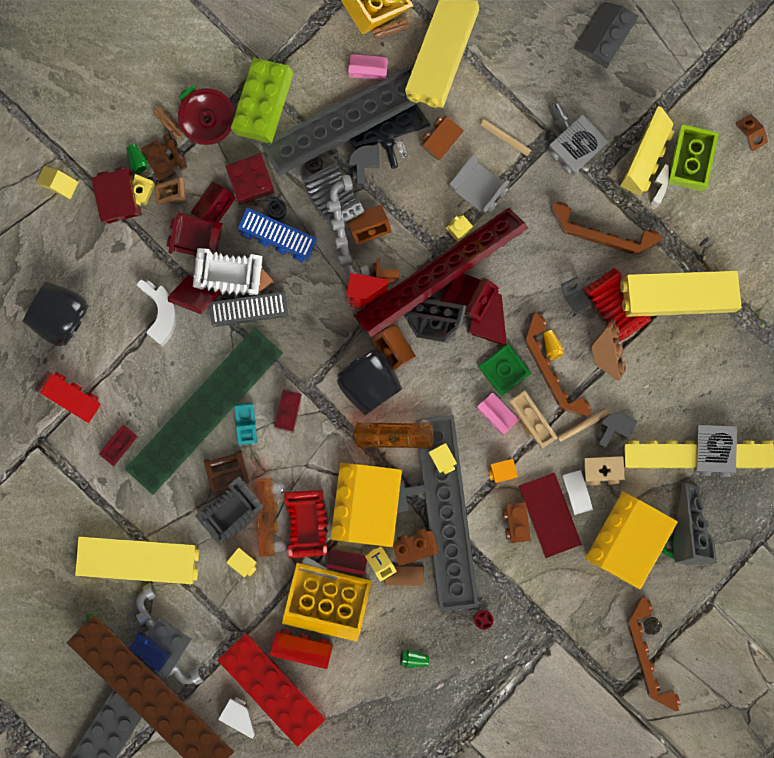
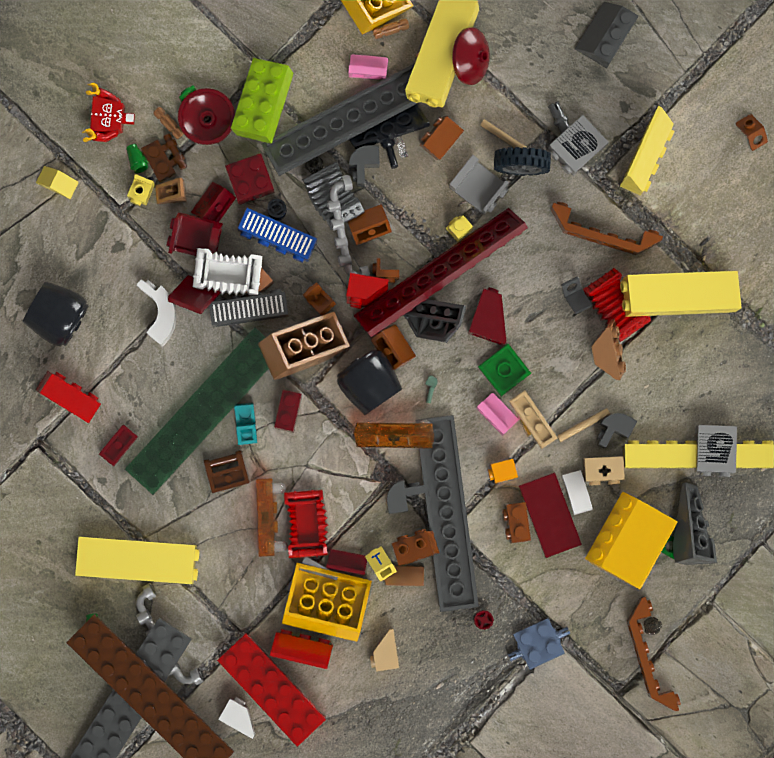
dark red panel [91,167,142,224] -> none
clear blue panel [128,632,171,672] -> none
dark grey piece [195,477,264,545] -> none
light yellow brick [226,548,258,577] -> none
yellow slope [331,463,402,547] -> none
green cone [400,649,430,668] -> none
light yellow brick [428,443,457,475] -> none
dark red panel [440,273,499,321] -> none
dark orange slope [524,313,592,417] -> none
yellow cone [542,330,564,360] -> none
white slope [651,164,669,207] -> none
lime brick [668,124,719,192] -> none
none -> red torso [82,83,135,142]
none -> medium nougat brick [258,312,350,380]
none -> dark orange bracket [303,283,336,316]
none -> tan slope [370,629,399,672]
none -> sand green hand [425,375,438,403]
none -> dark red dish [452,27,490,85]
none -> black wheel [494,147,551,176]
none -> sand blue plate [507,618,570,670]

